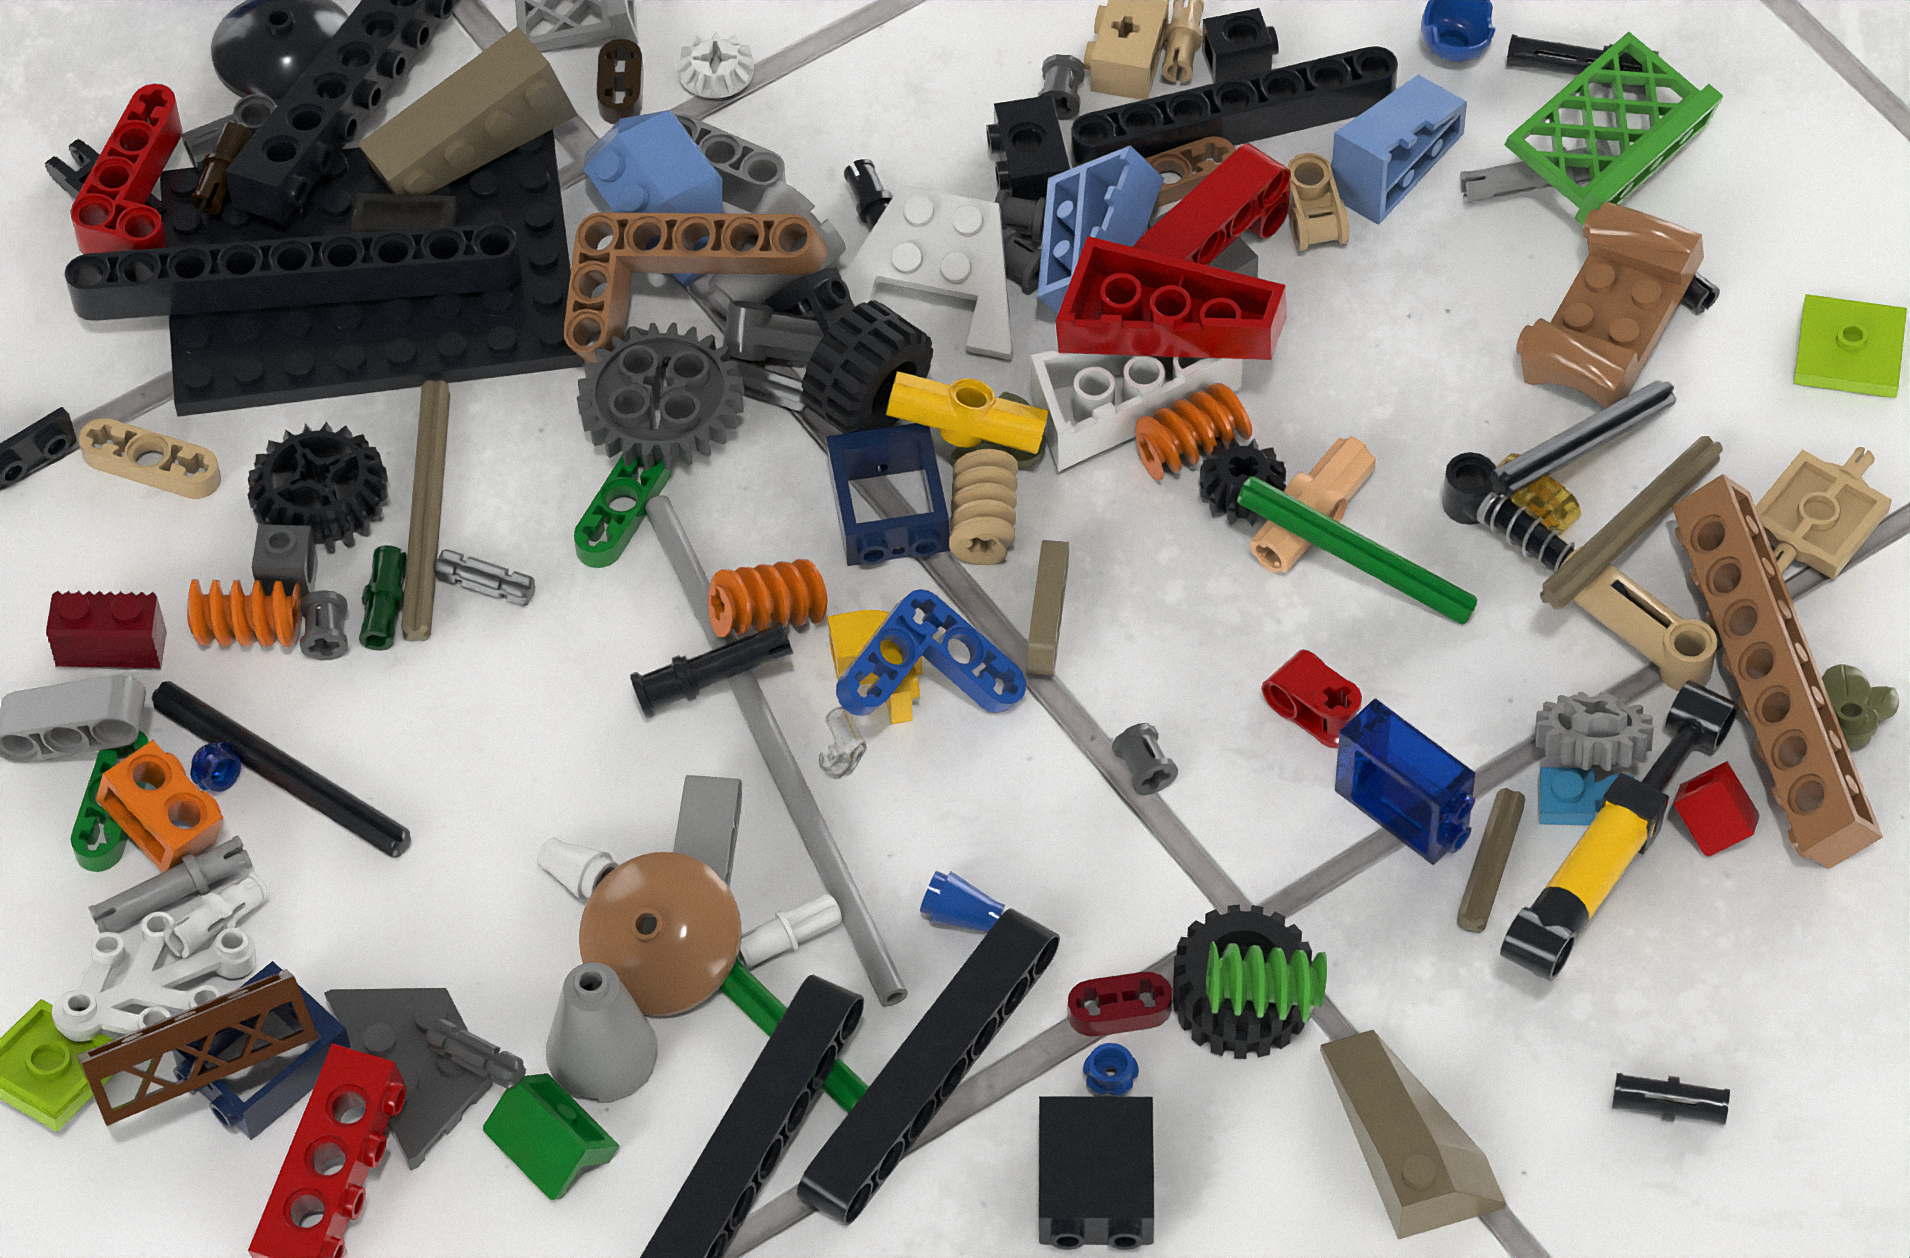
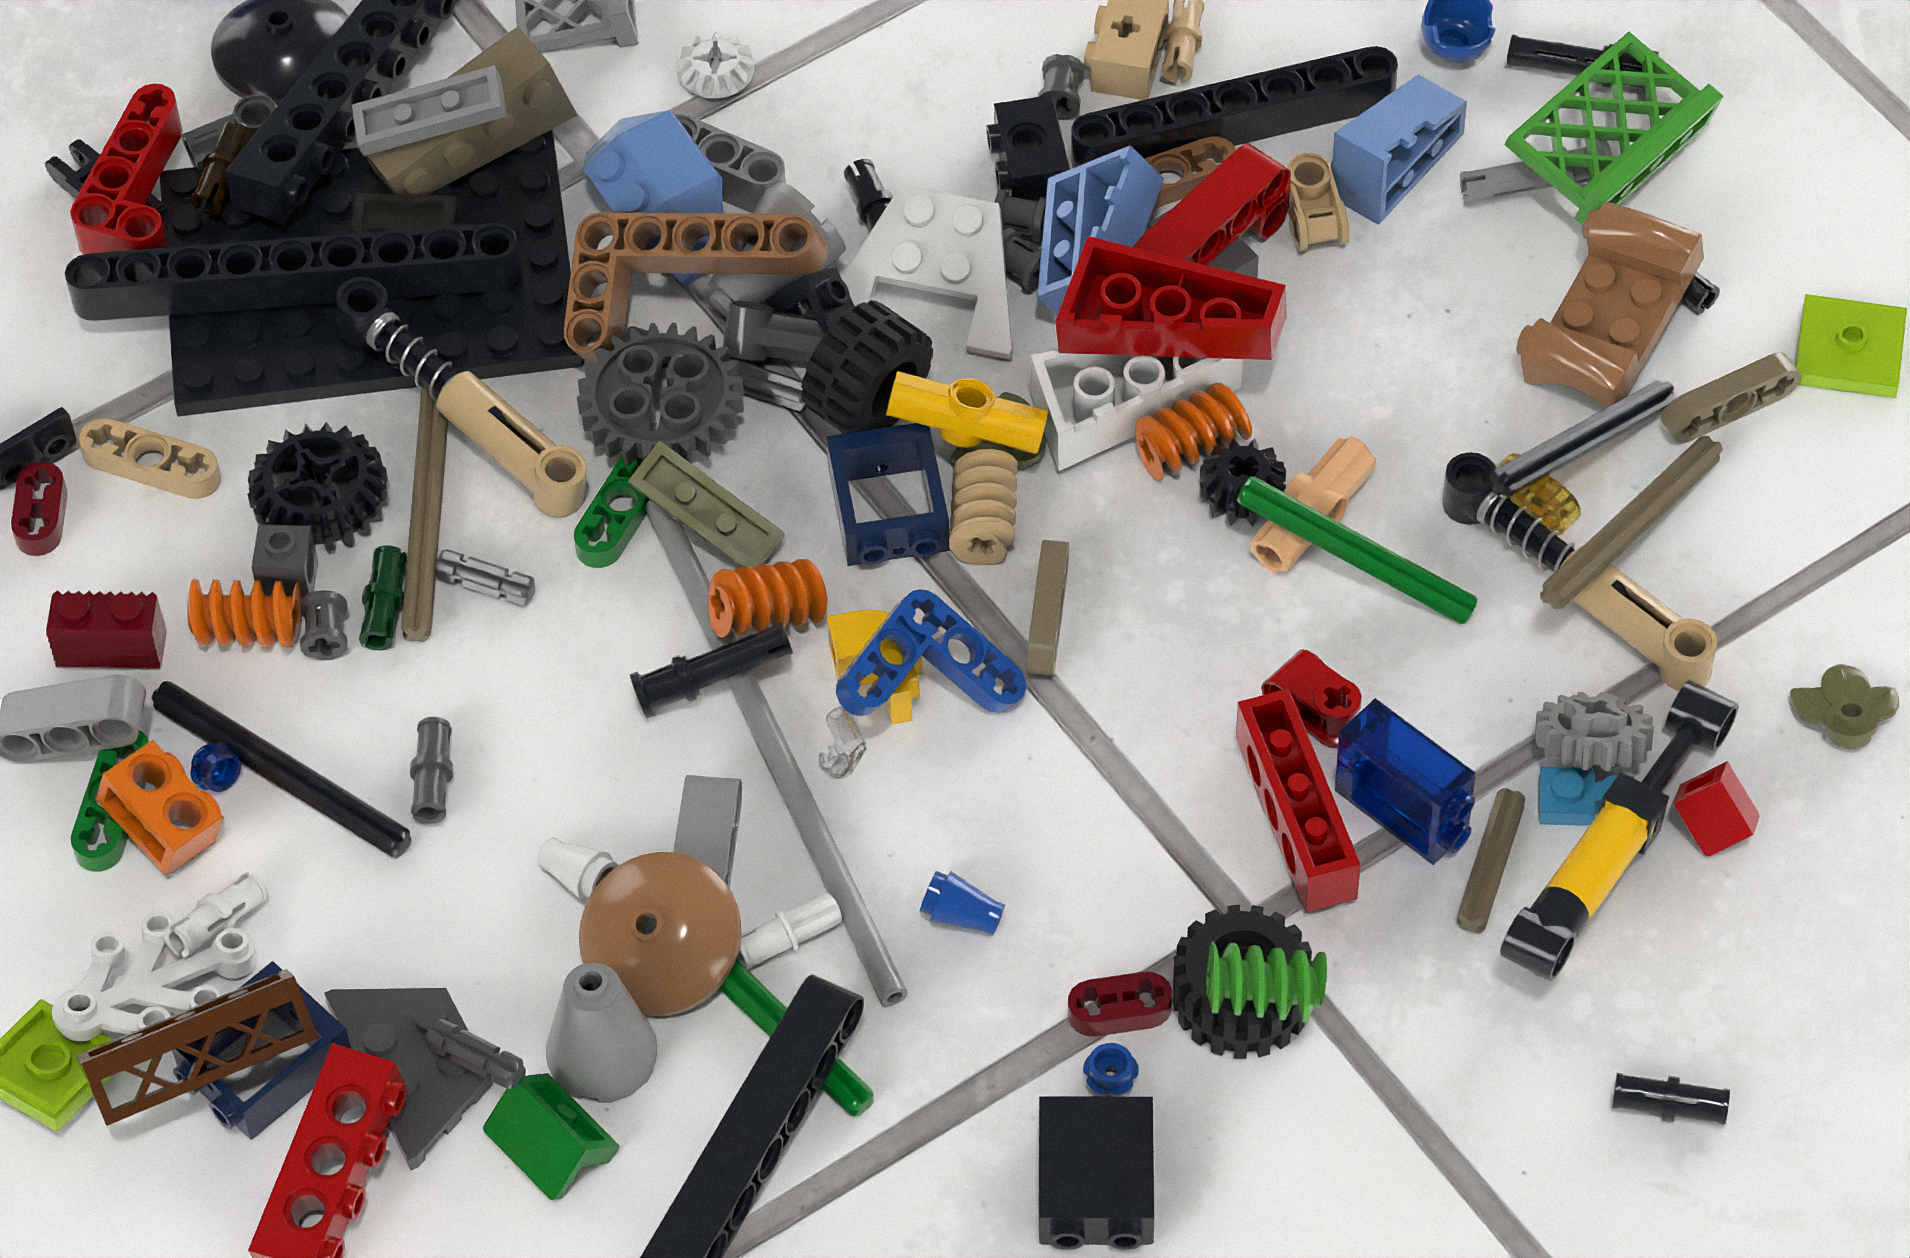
light grey pin [88,835,253,933] -> none
dark brown beam [596,39,644,124] -> none
black beam [797,908,1060,1225] -> none
dark grey bush [1112,723,1178,795] -> none
black brick [1202,8,1279,83] -> none
dark tan wedge [1320,1030,1506,1240] -> none
medium nougat brick [1671,474,1883,869] -> none
tan plate [1755,447,1892,580] -> none
none -> dark red beam [11,462,67,556]
none -> piece [336,277,587,517]
none -> light grey plate [352,65,507,156]
none -> dark grey pin [410,717,453,824]
none -> olive plate [628,440,785,568]
none -> red brick [1236,688,1361,913]
none -> dark tan beam [1661,352,1801,443]

